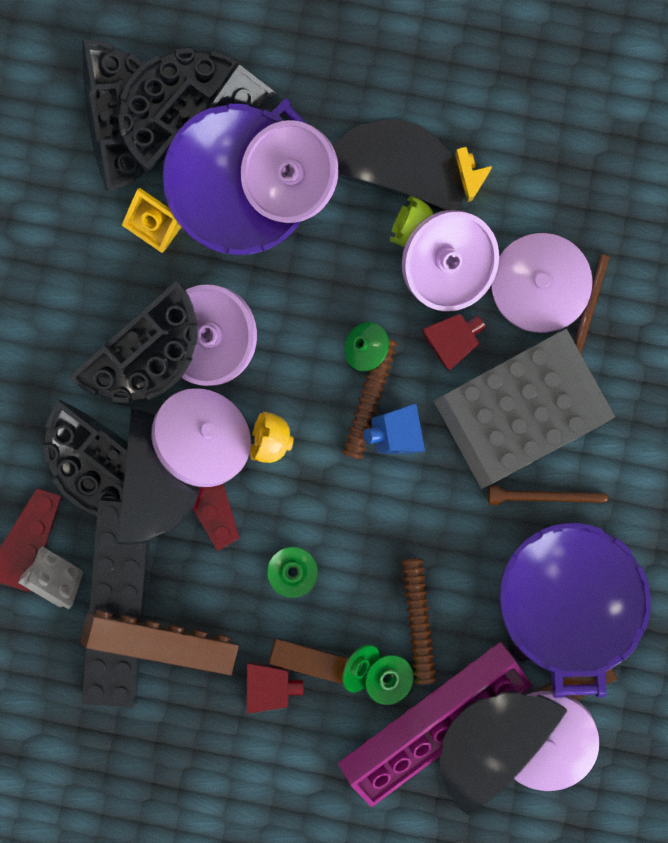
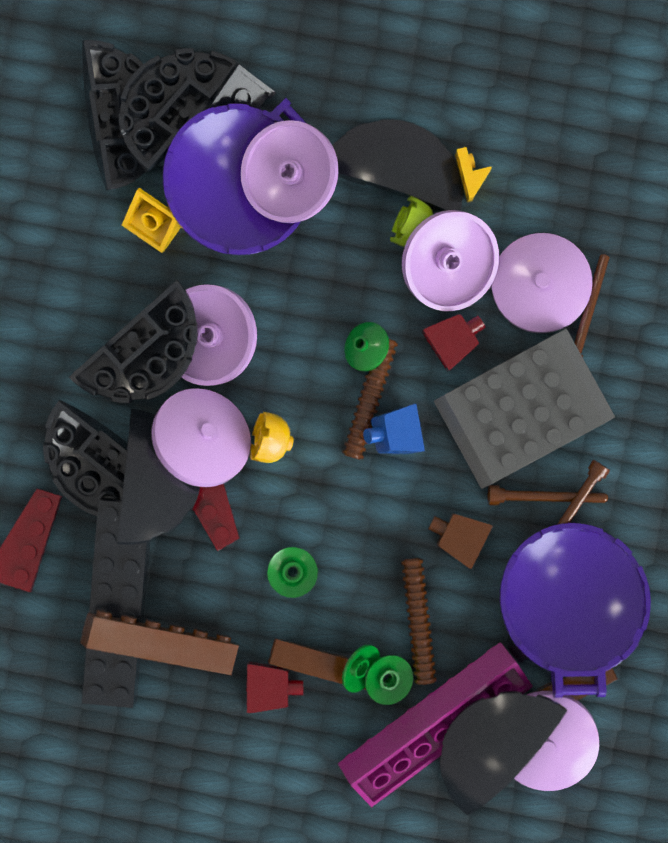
light grey bracket [18,547,83,609] -> none
none -> reddish brown torso [428,513,493,569]
none -> reddish brown piece [557,459,610,525]

